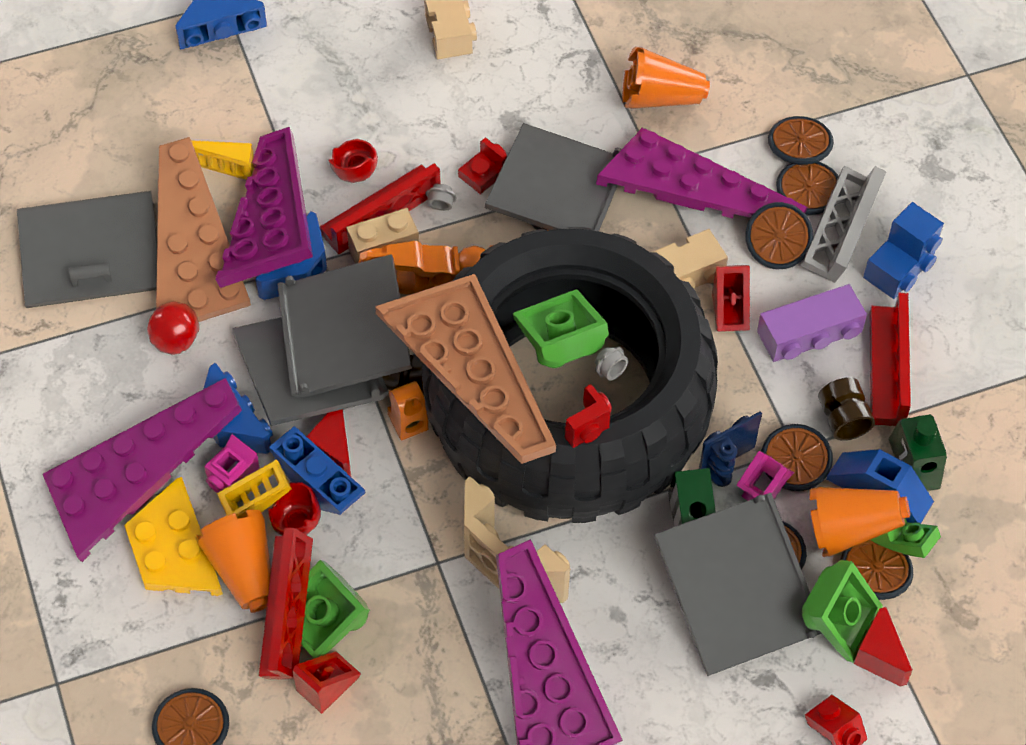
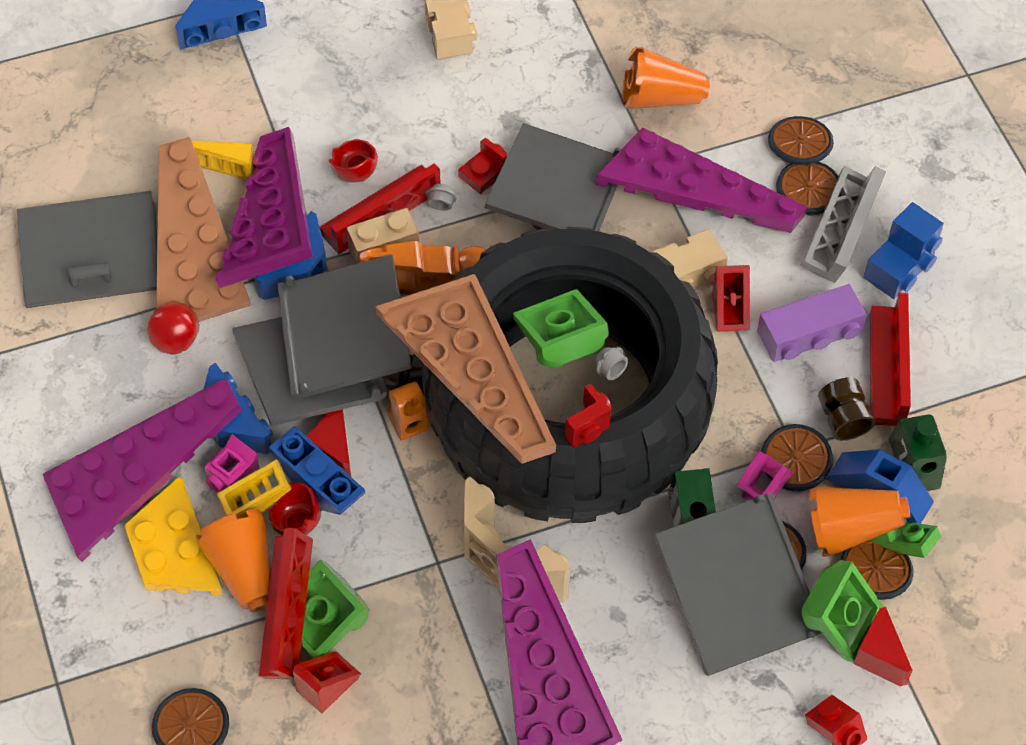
dark blue hinge [699,411,762,487] -> none
dark orange wheel [745,202,813,269] -> none

